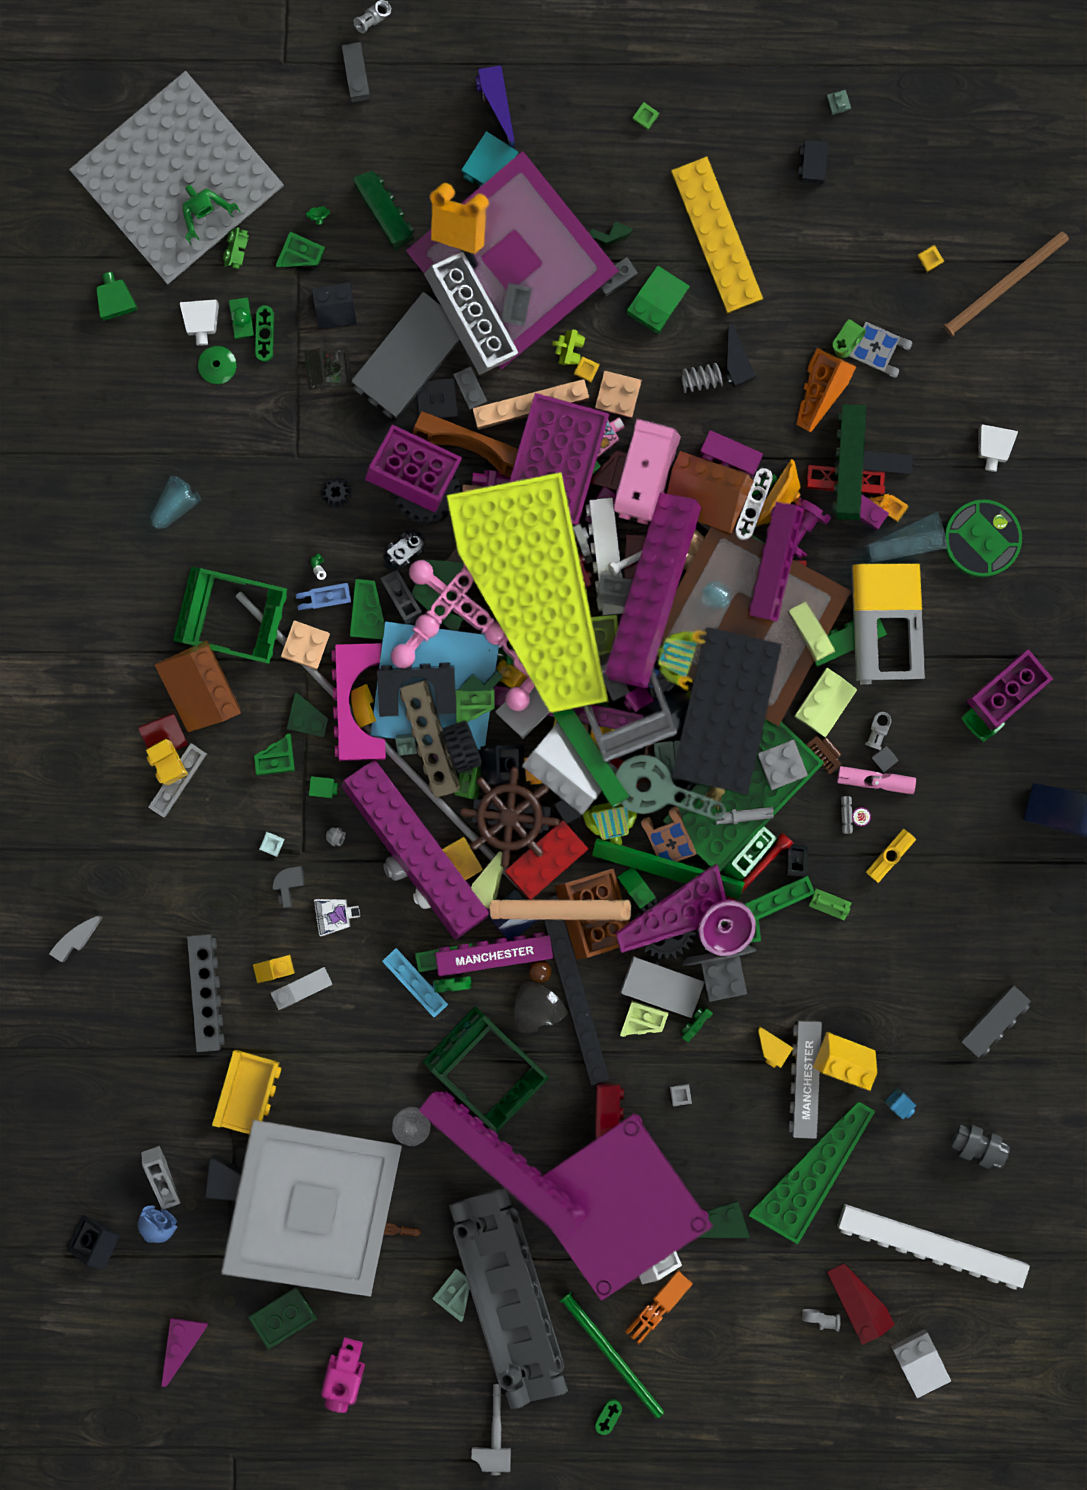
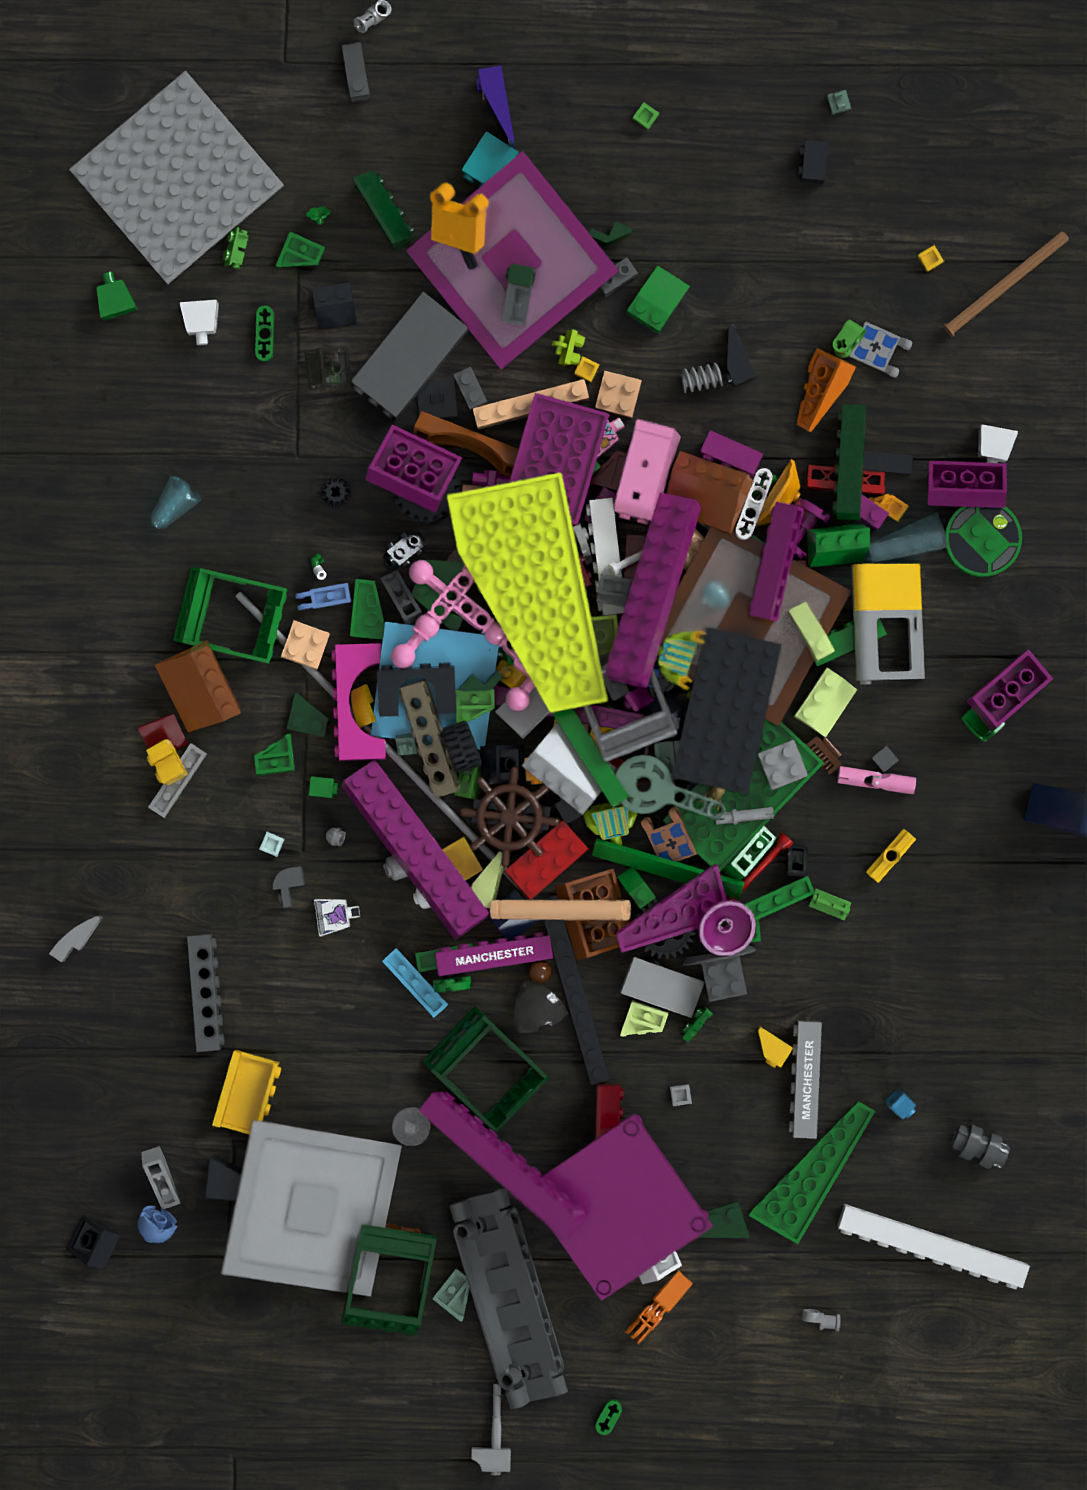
magenta wing [162,1318,208,1387] -> none
green piece [182,185,241,245] -> none
green dish [198,346,236,384] -> none
green tile [229,297,254,339] -> none
dark green tile [248,1286,317,1350] -> none
yellow slope [253,955,295,983] -> none
light grey slope [271,967,333,1010] -> none
dark pink piece [321,1337,365,1412] -> none
light grey brick [424,252,518,375] -> none
green axle [559,1291,664,1418] -> none
yellow plate [671,157,763,313] -> none
yellow slope [813,1032,877,1090] -> none
dark red wedge [827,1263,895,1345] -> none
light grey axle [841,796,853,834] -> none
tile [852,807,871,826] -> none
light grey connector [865,712,891,750] -> none
slope [891,1329,951,1398] -> none
dark grey brick [959,984,1031,1058] -> none
none -> dark green window [341,1224,437,1335]
none -> dark green brick [506,263,537,288]
none -> green slope [807,524,870,568]
none -> magenta brick [927,461,1007,508]

